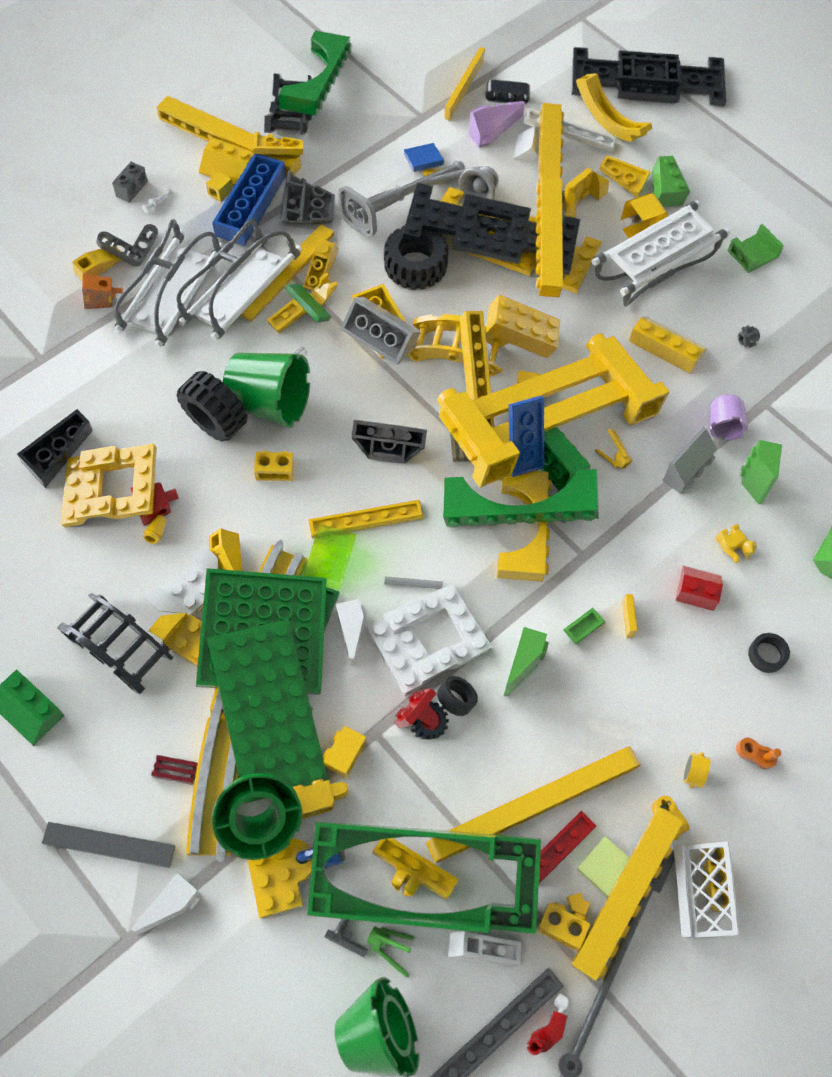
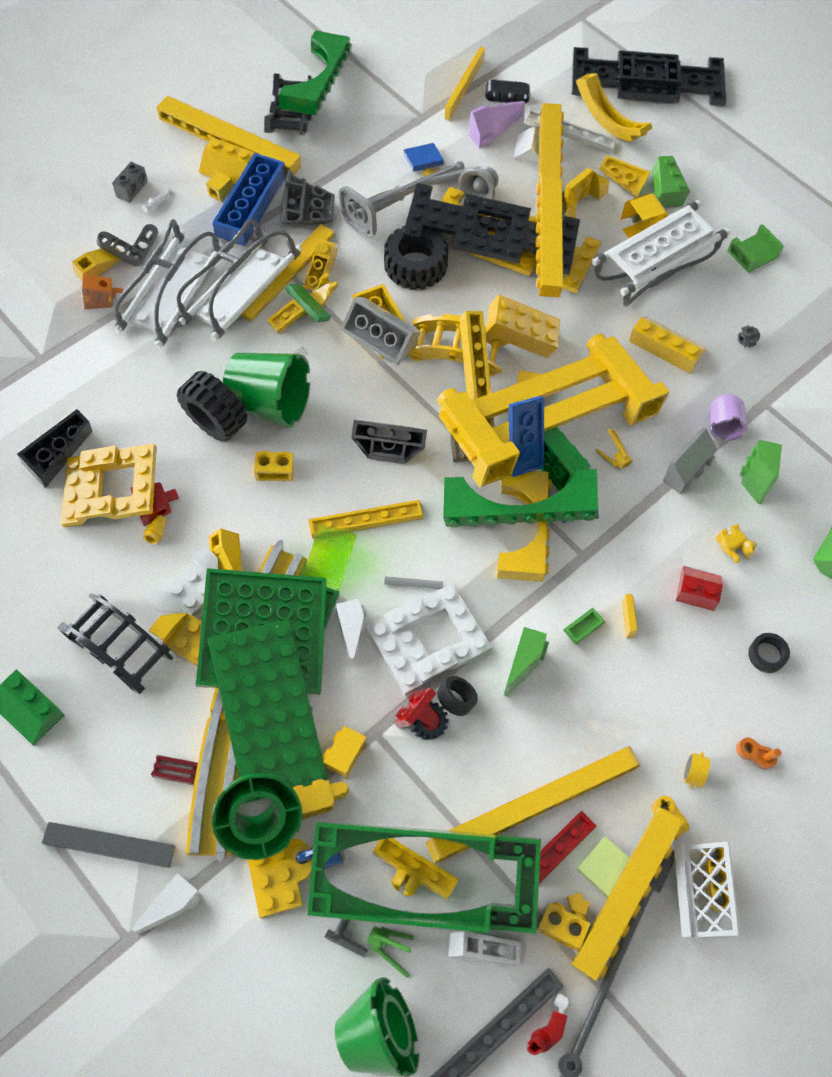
yellow wing [254,131,303,156] -> none

